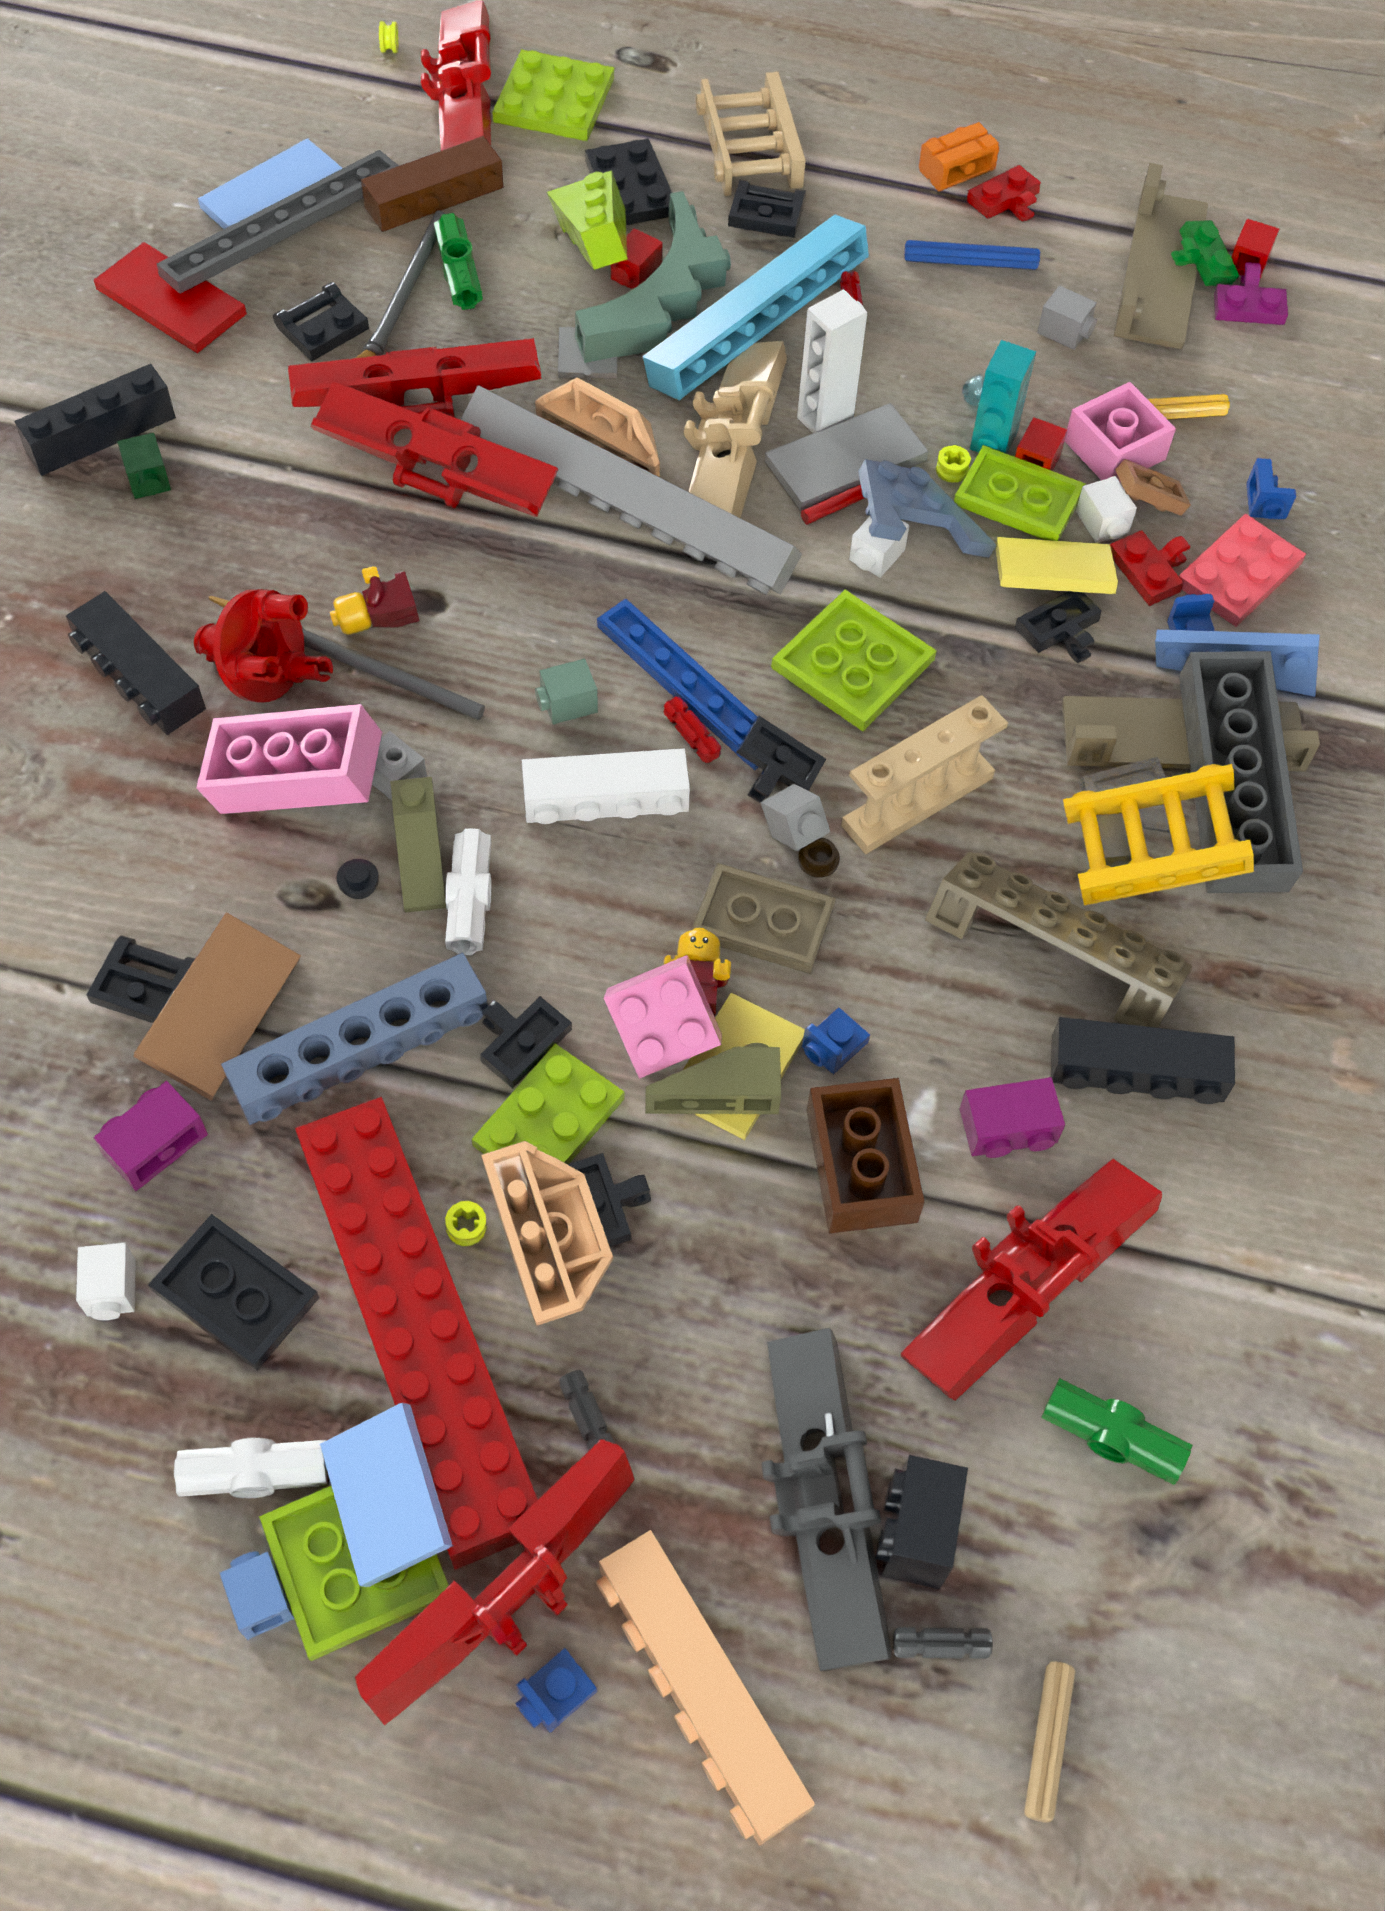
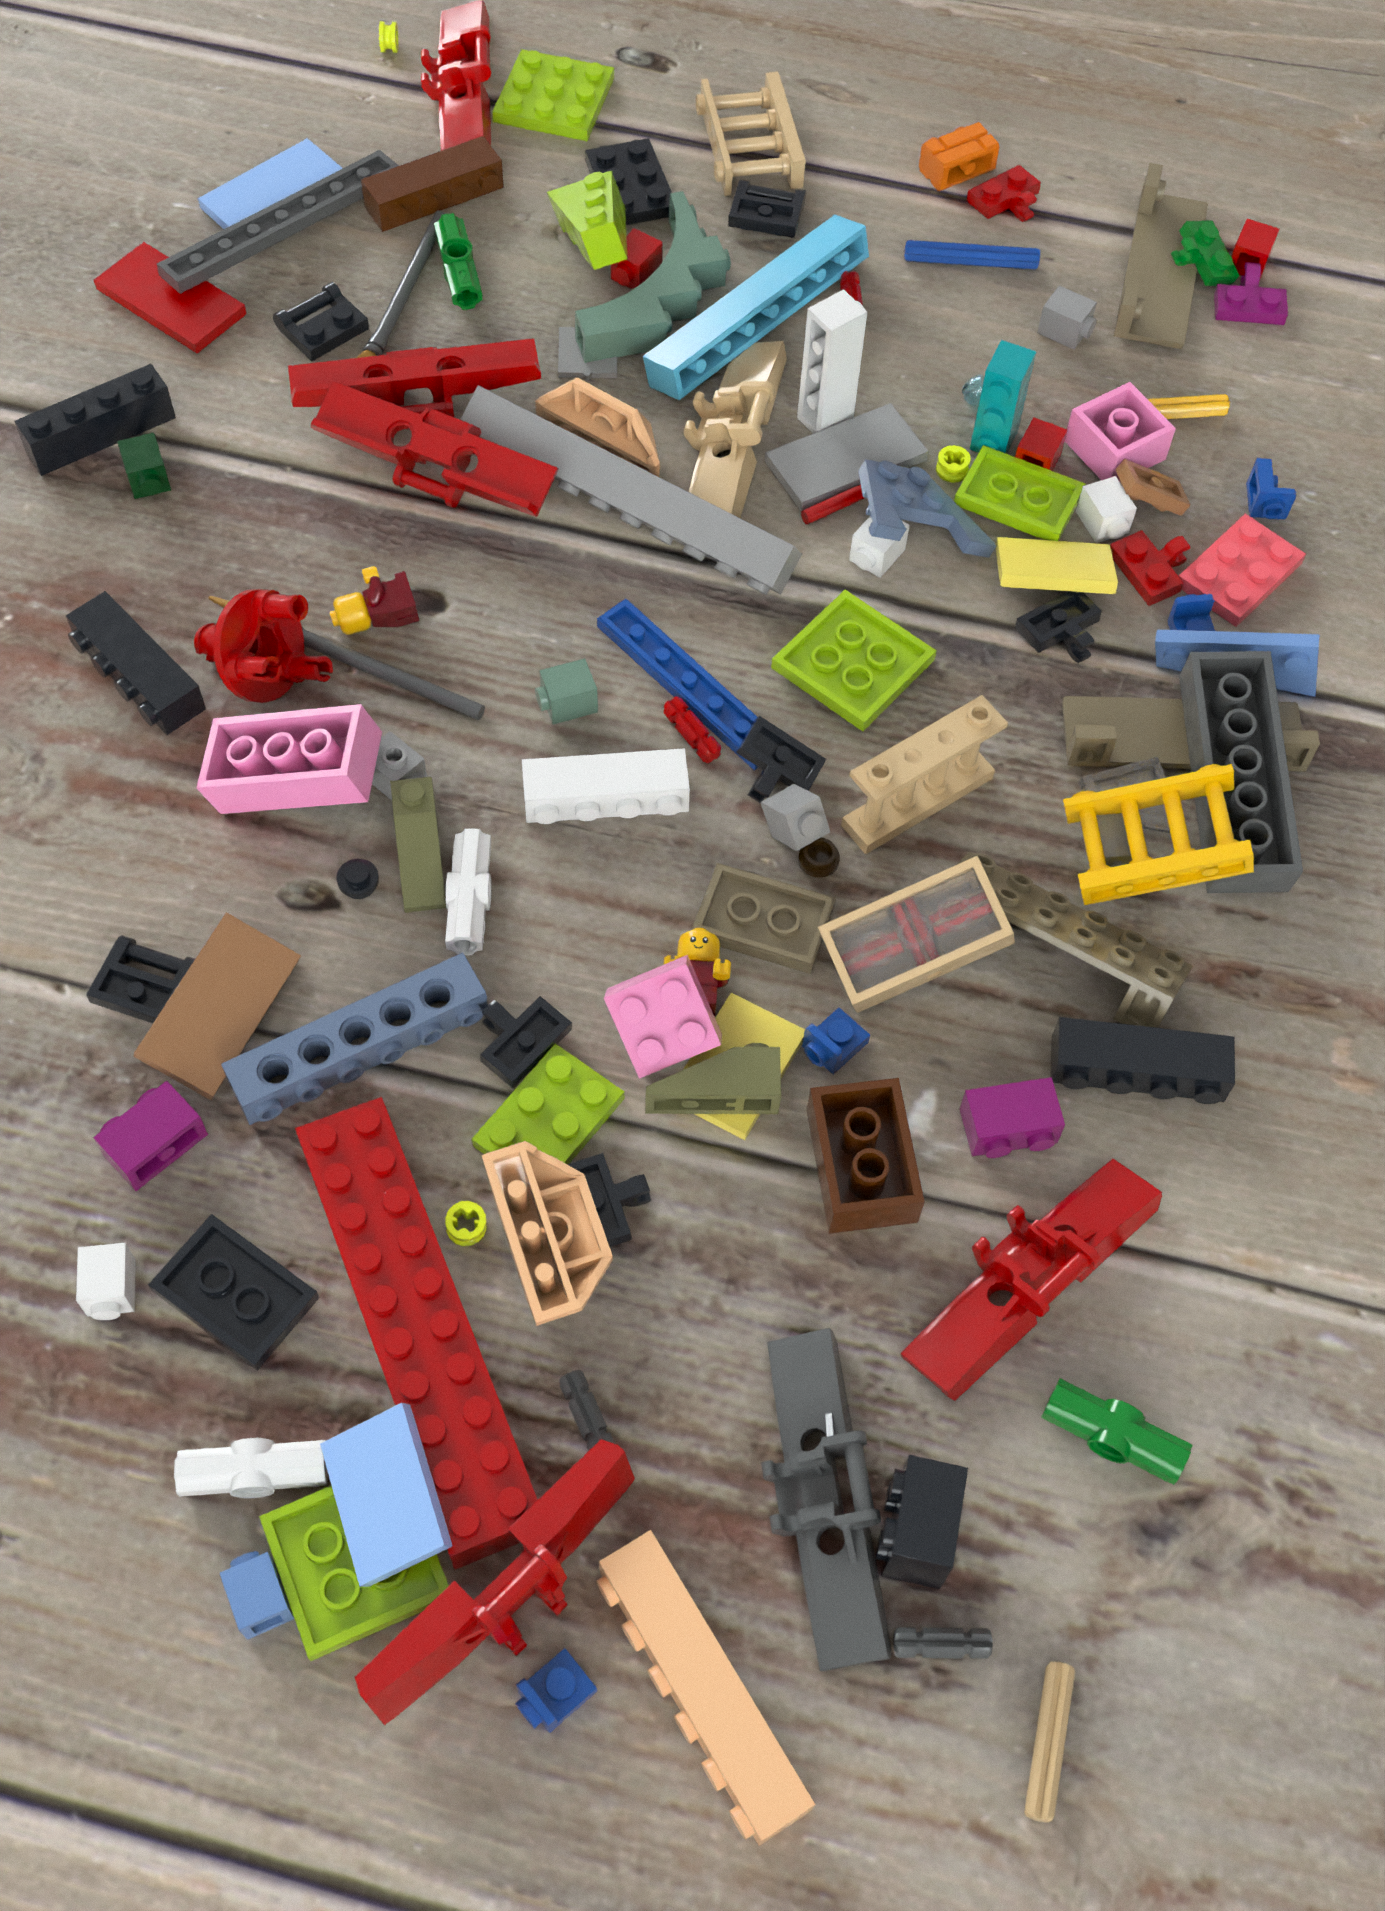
none -> clear brick [818,855,1015,1013]

